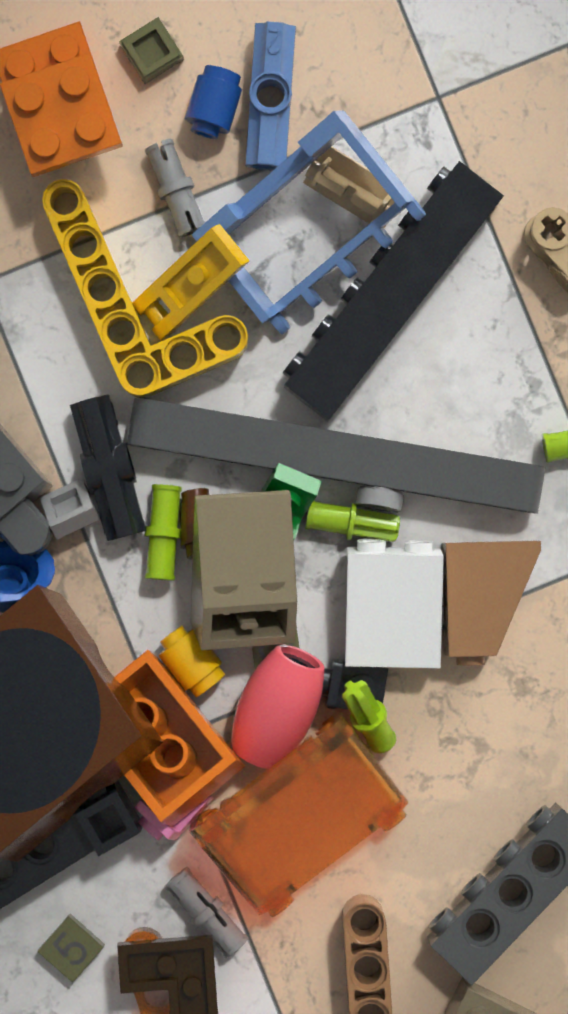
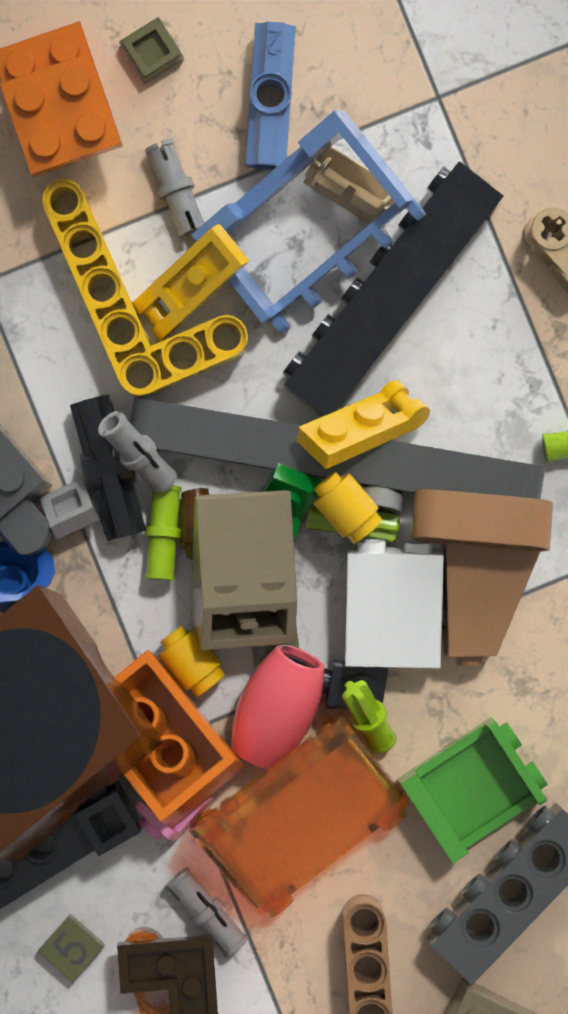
blue brick [184,65,242,139] -> none
none -> light grey pin [98,411,177,493]
none -> yellow plate [296,380,430,469]
none -> yellow brick [313,471,382,544]
none -> bright green panel [398,717,548,863]
none -> medium nougat beam [411,489,553,552]

